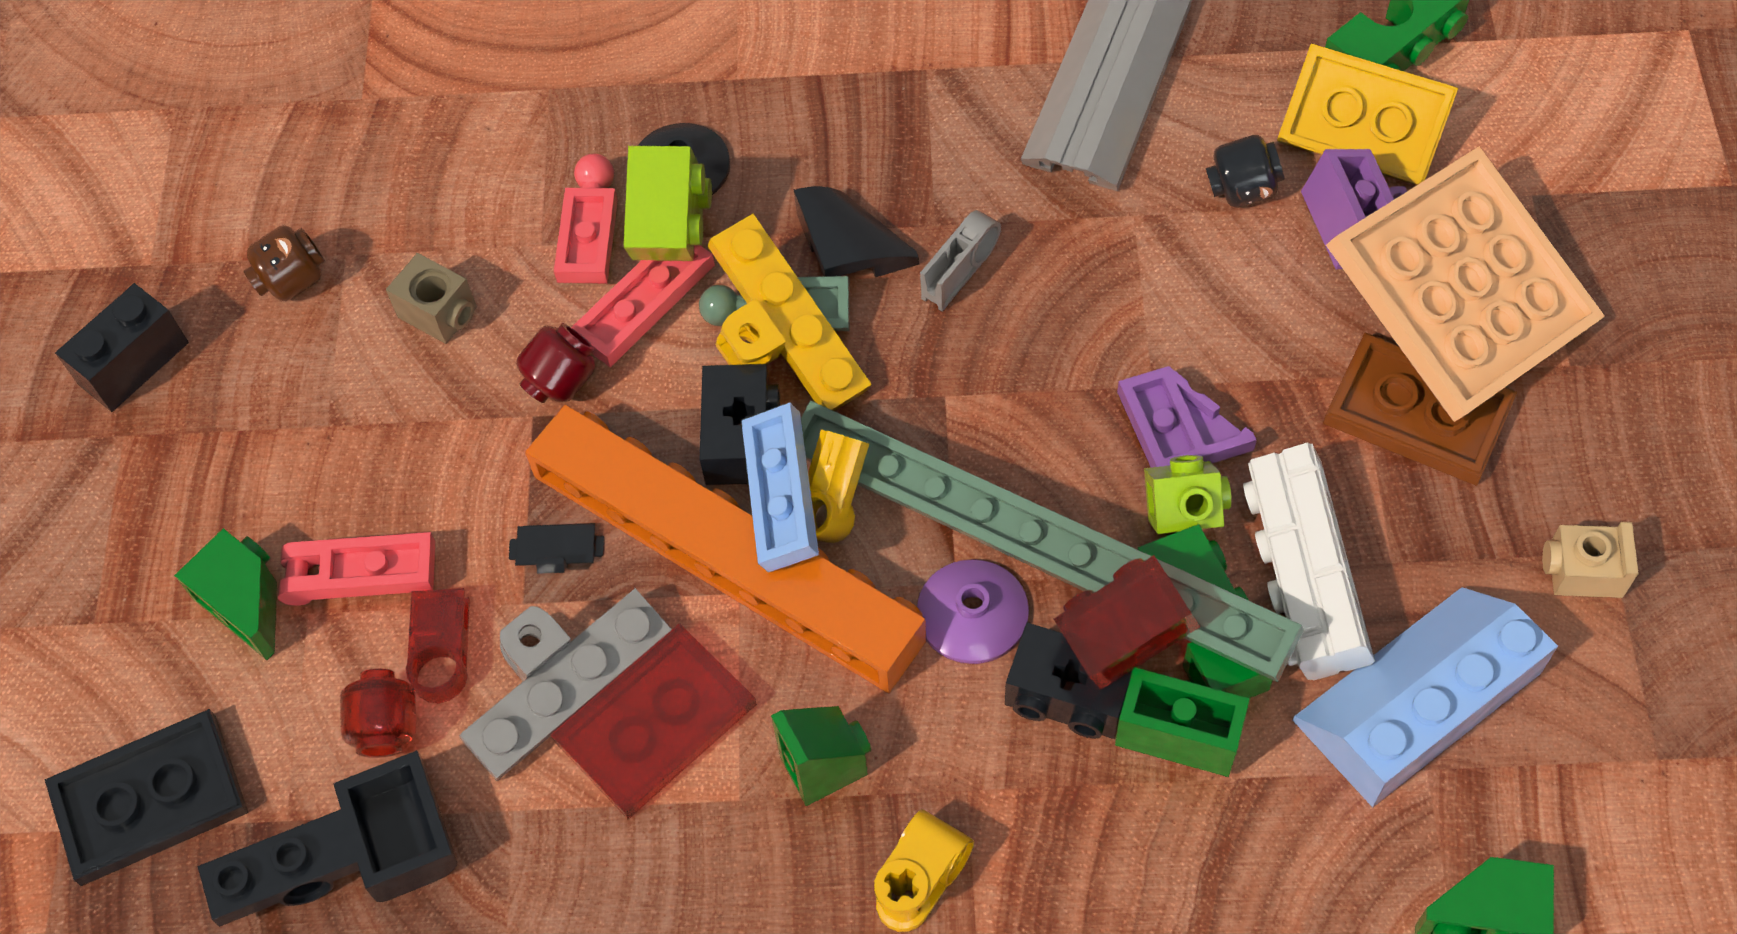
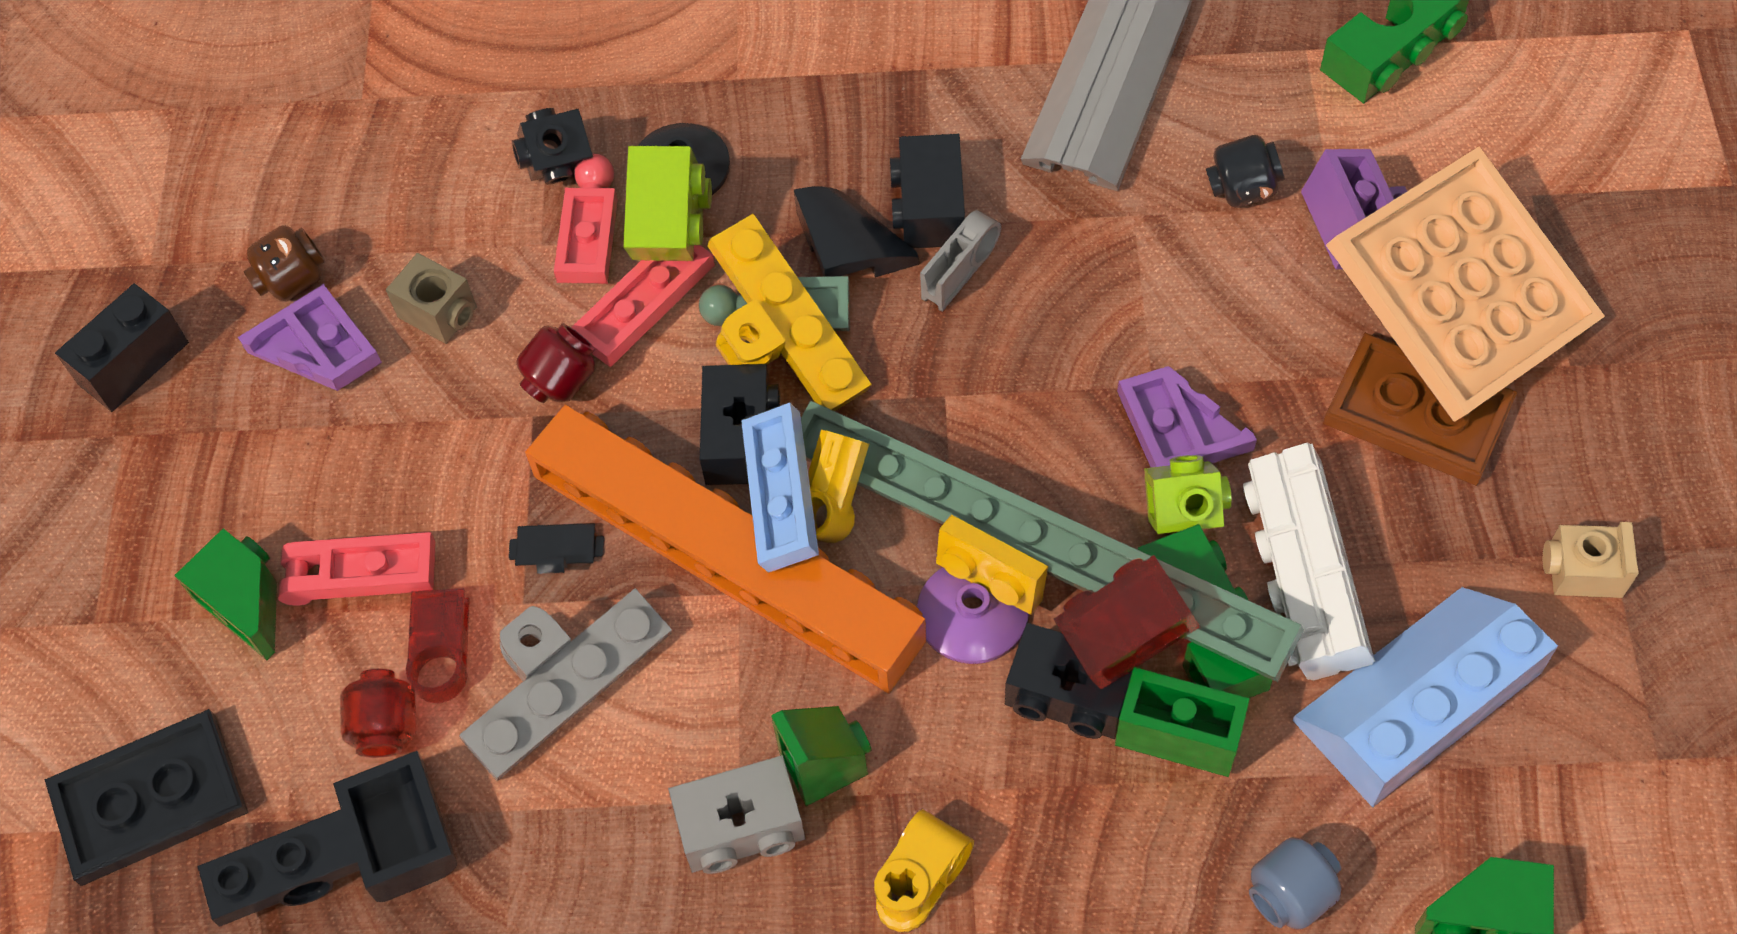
clear red tile [551,623,757,819] -> none
yellow tile [1277,44,1458,185] -> none
none -> medium lavender wing [238,284,382,391]
none -> black brick [512,108,593,185]
none -> light grey brick [668,755,805,874]
none -> black brick [890,134,965,248]
none -> yellow plate [936,514,1048,615]
none -> sand blue head [1249,837,1341,930]

